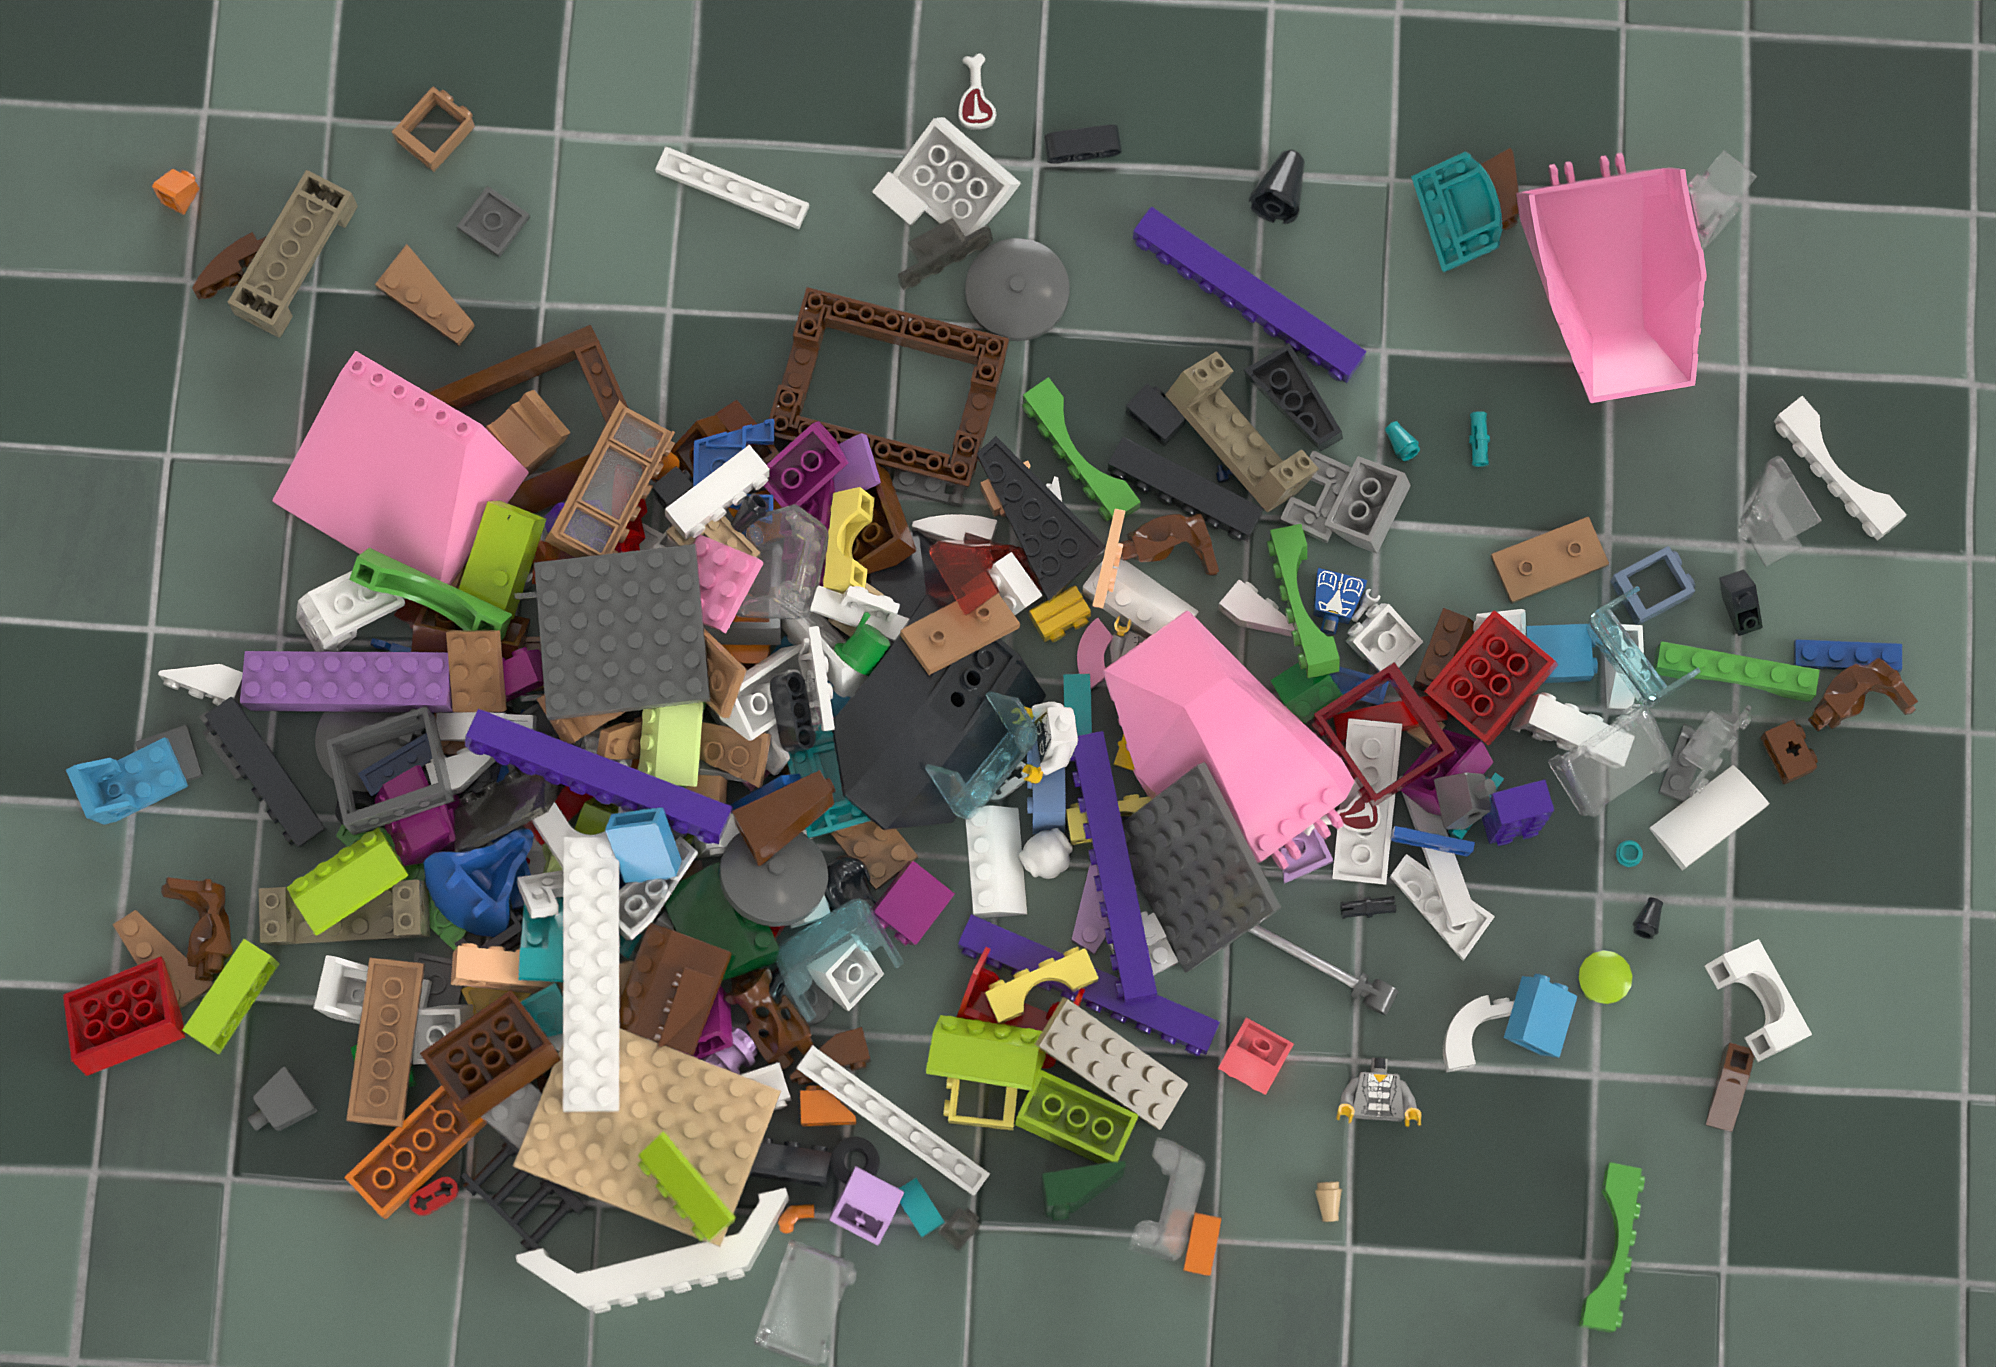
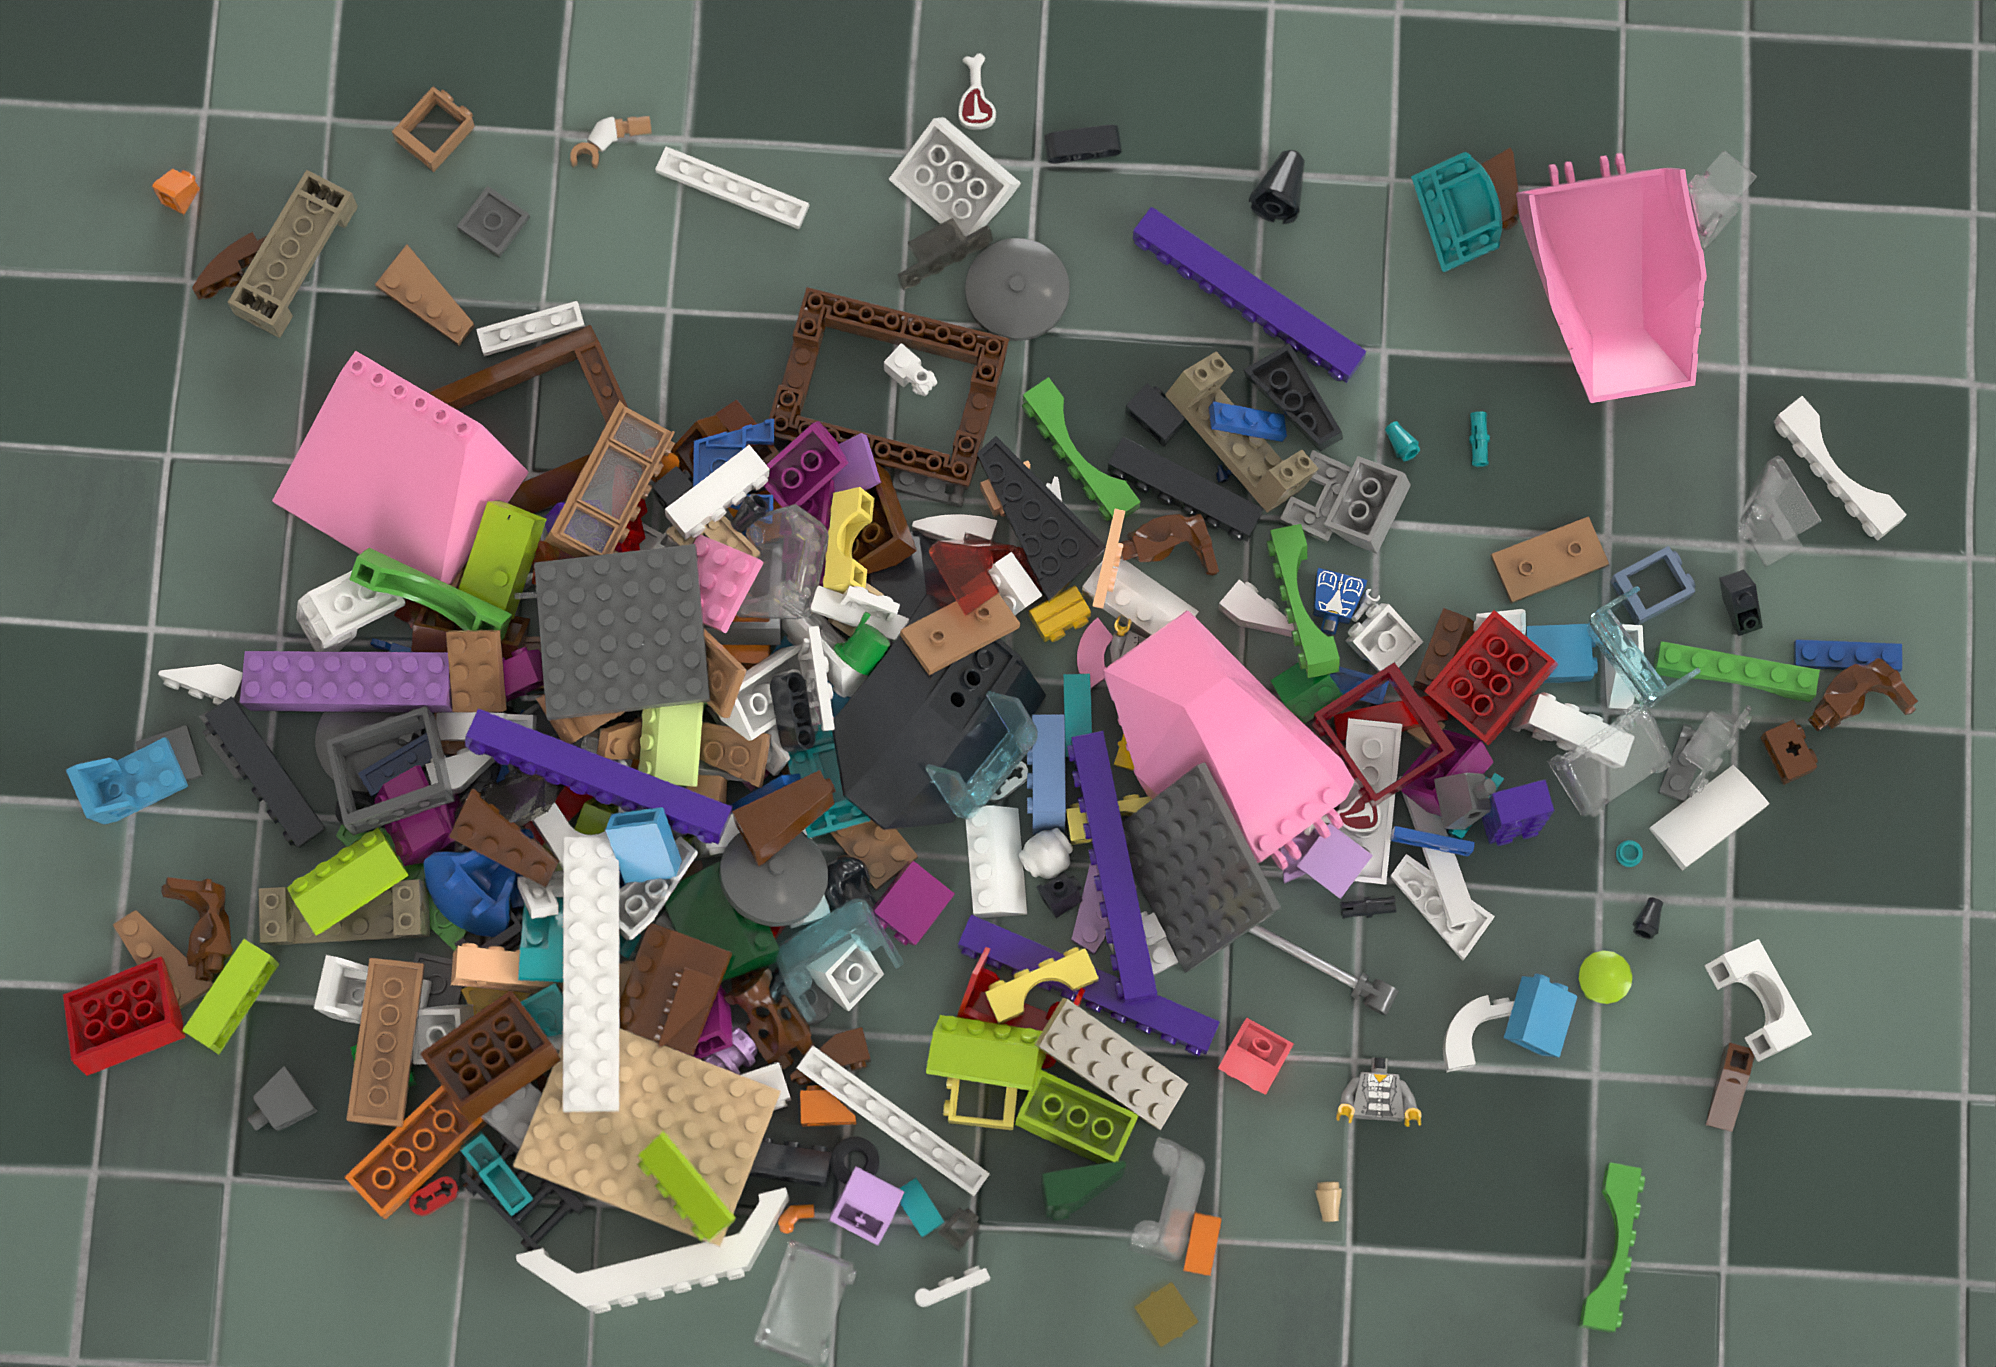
medium nougat slope [486,390,571,481] -> none
white tile [872,172,929,225] -> none
white torso [1014,701,1078,784] -> none
none -> reddish brown wing [449,788,559,887]
none -> teal slope [459,1130,533,1216]
none -> white plate [476,301,585,356]
none -> medium nougat piece [570,116,652,169]
none -> white brick [884,343,938,396]
none -> white plate [915,1266,990,1307]
none -> black brick [1036,872,1083,918]
none -> clear yellow piece [1134,1282,1198,1347]
none -> blue plate [1209,402,1287,442]
none -> lavender tile [1297,823,1373,899]

